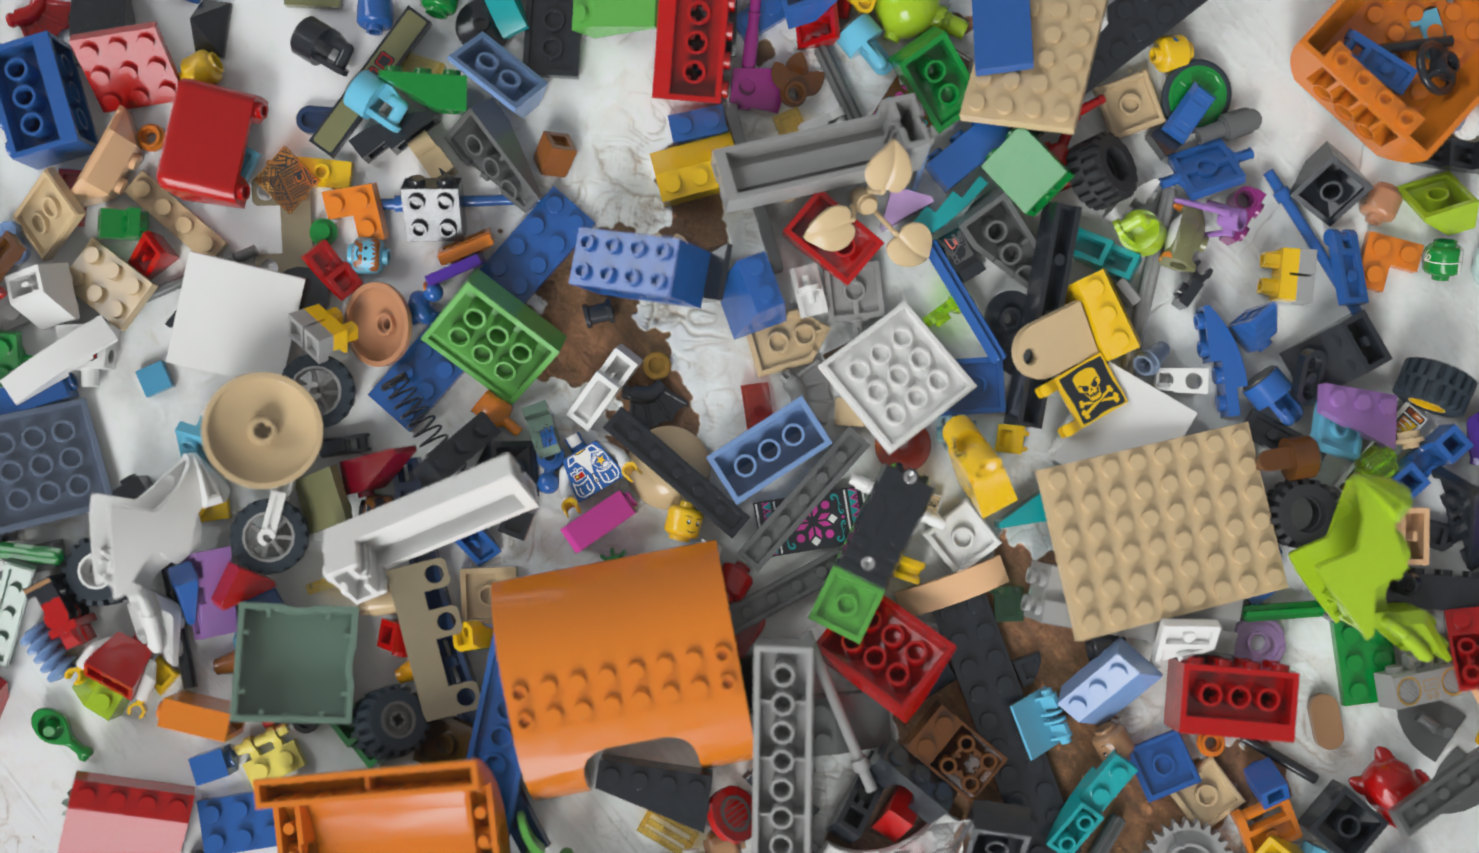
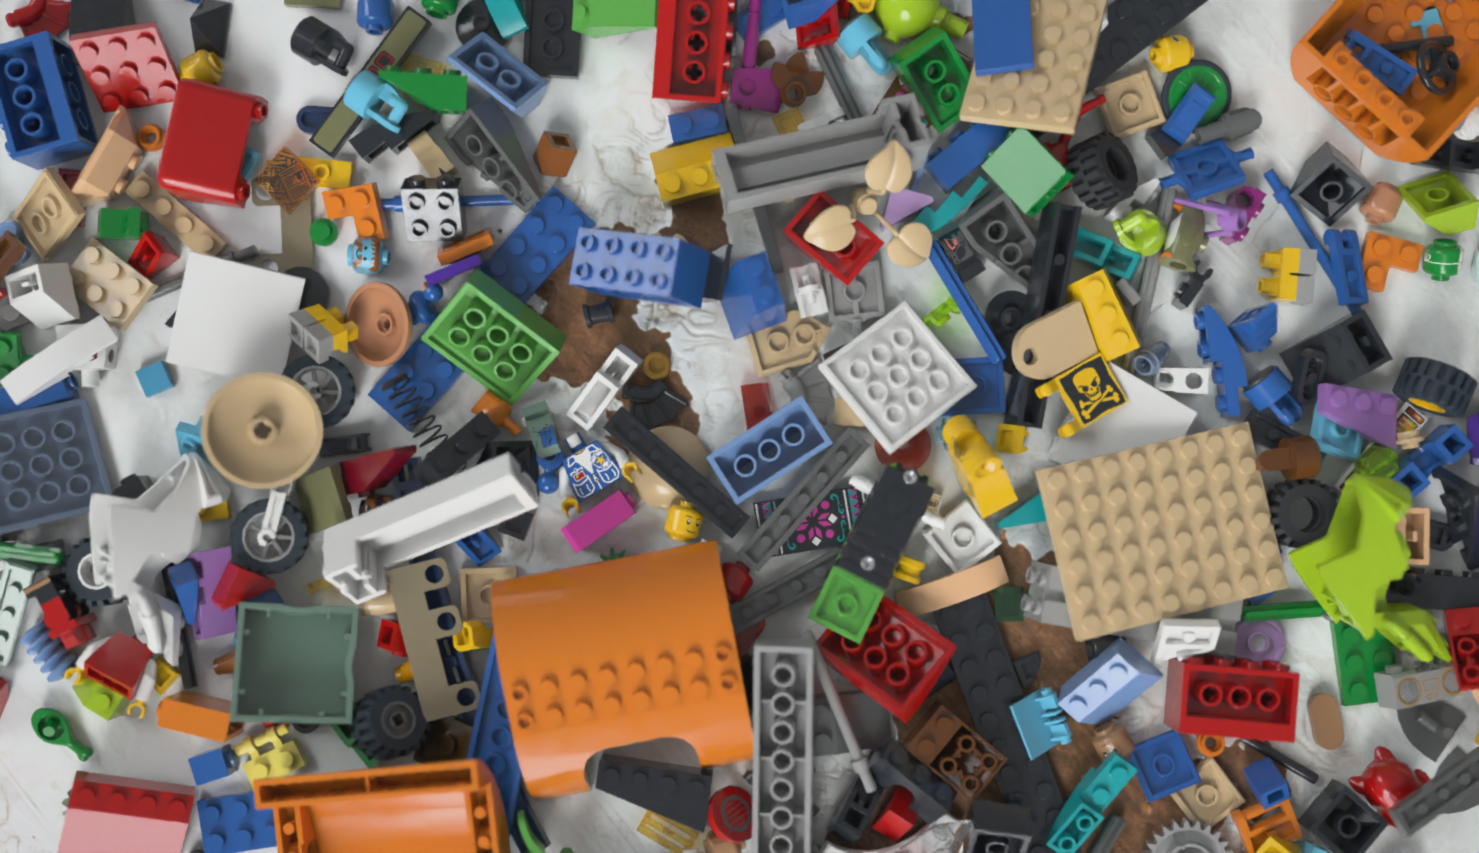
red slope [300,239,364,301] -> none

